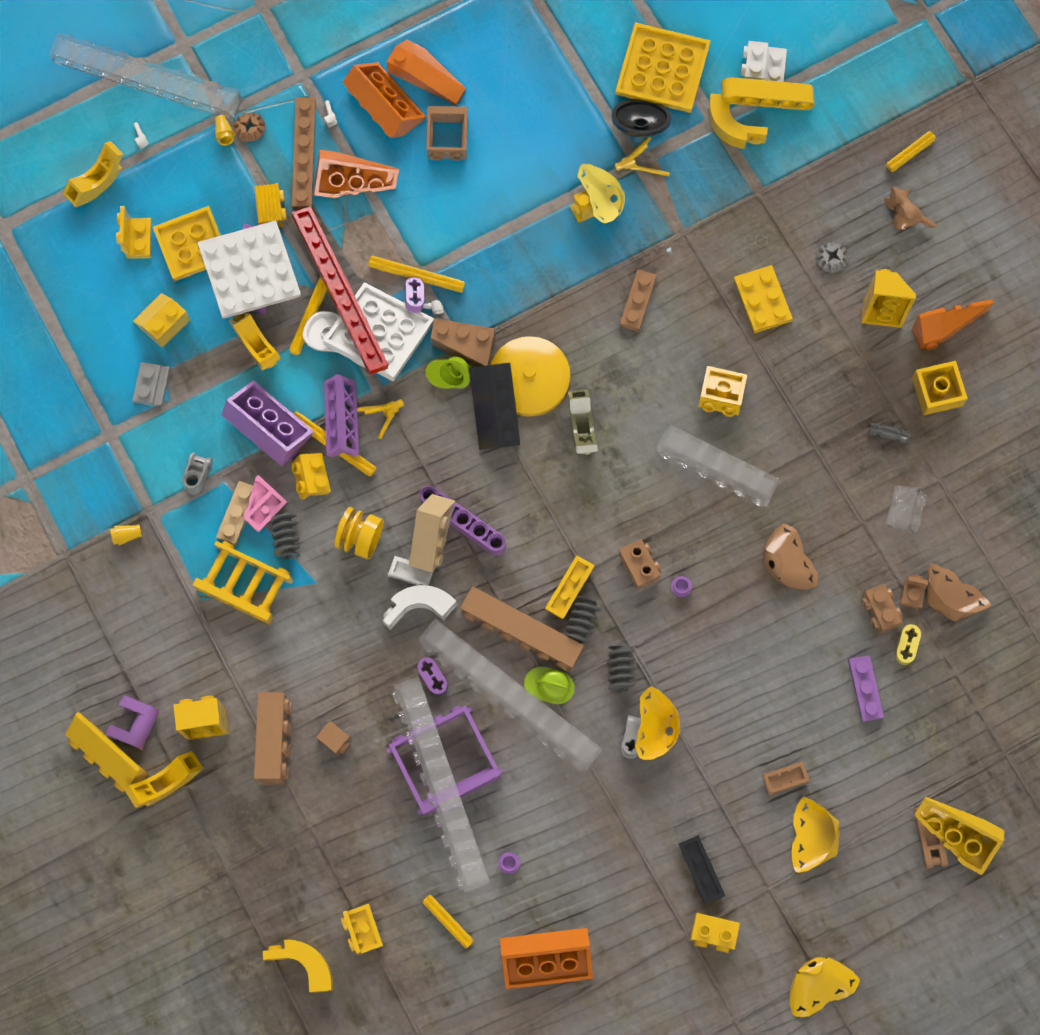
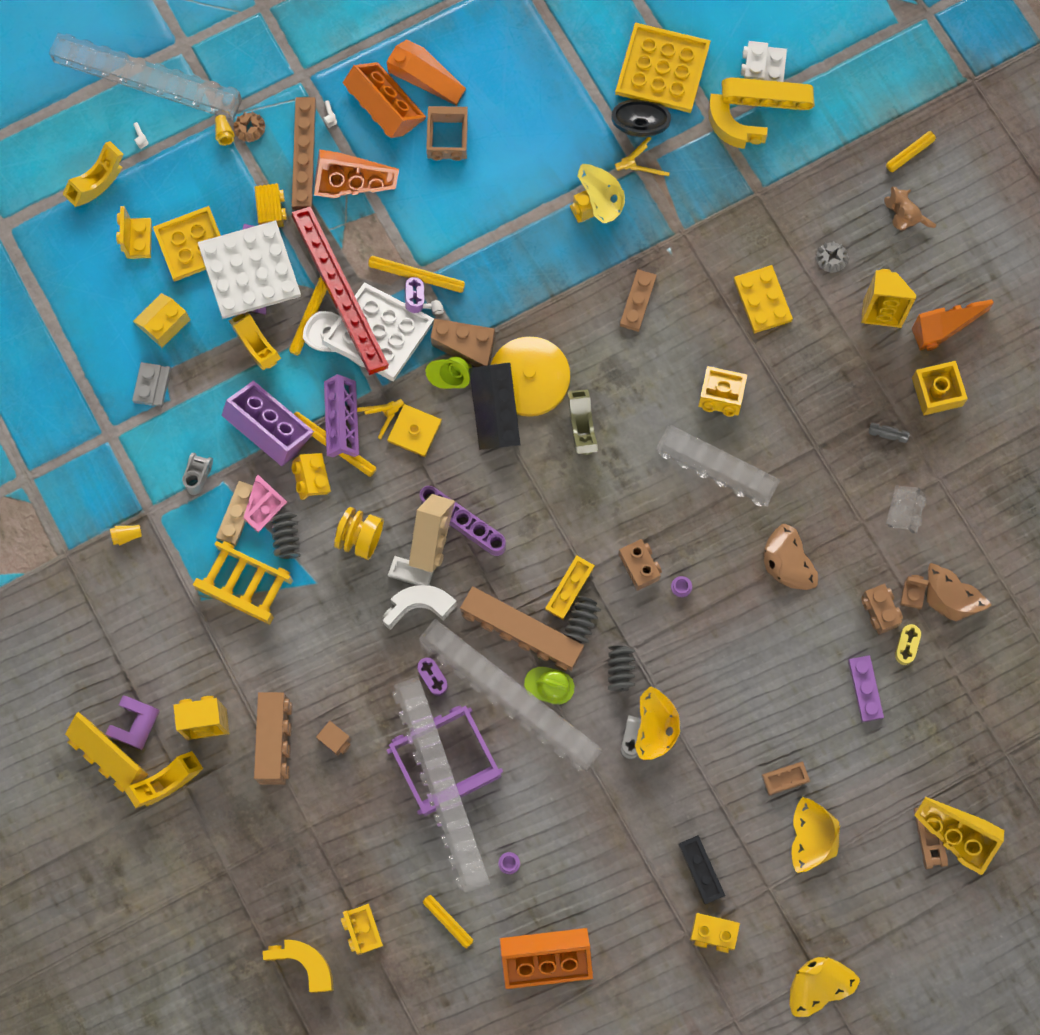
none -> yellow plate [387,404,442,457]

